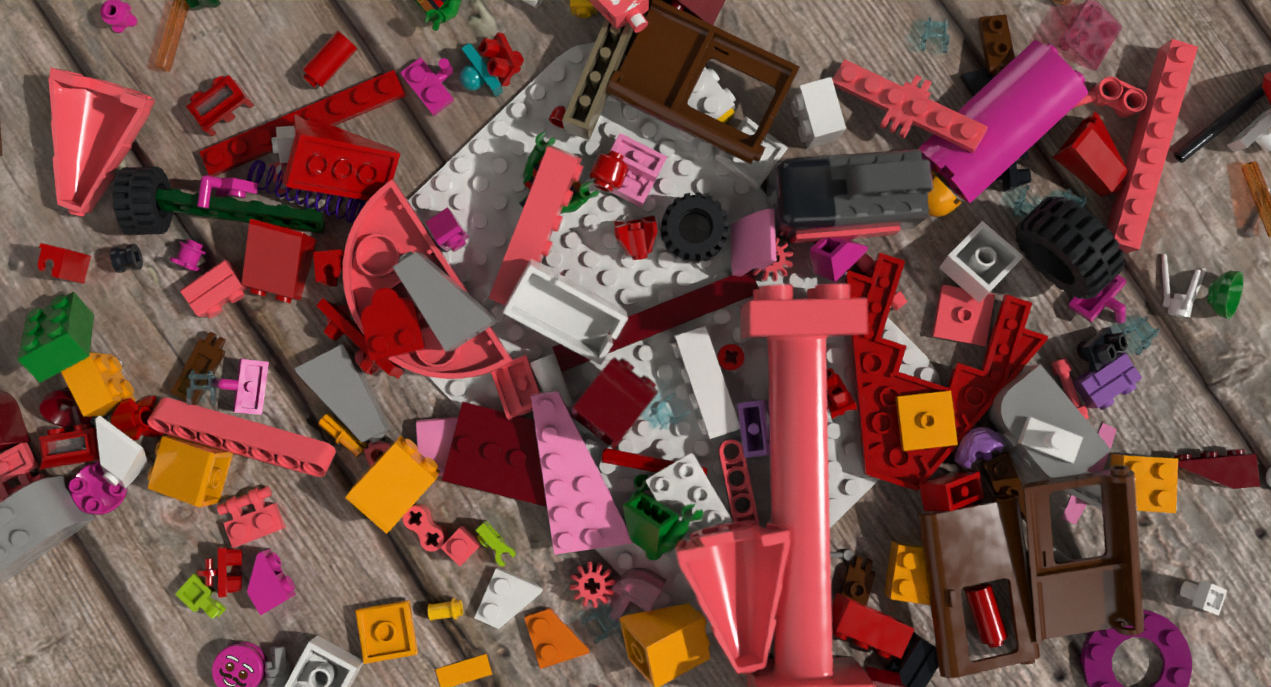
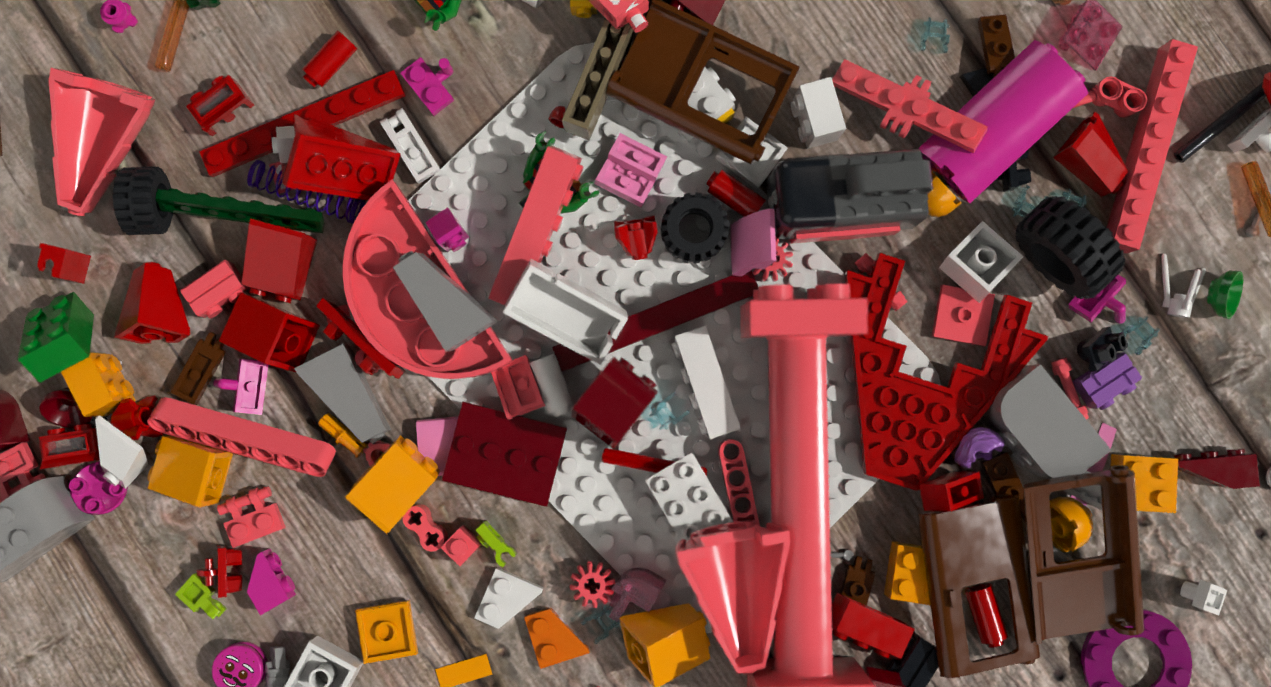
black wheel [110,244,143,273] -> none
dark pink brick [170,239,206,272] -> none
clear light blue piece [187,370,217,405] -> none
dark pink plate [197,175,258,208] -> none
red hinge [313,249,344,287] -> none
red plate [361,288,426,362] -> none
yellow pin [428,598,463,621] -> none
teal tile [459,43,503,97] -> none
red hips [478,32,524,87] -> none
bright pink wing [531,390,633,555] -> none
red head [589,150,629,193] -> none
green torso [623,474,703,561] -> none
red wheel [716,344,745,371] -> none
medium lavender brick [737,400,770,458] -> none
dark pink slope [810,237,868,282] -> none
red hips [826,368,857,419] -> none
light orange plate [895,391,958,451] -> none
white tile [1018,417,1083,463] -> none
none -> red slope [114,262,190,344]
none -> red slope [219,292,320,373]
none -> white plate [380,108,441,184]
none -> red brick [706,170,766,217]
none -> light orange cylinder [1050,497,1094,552]

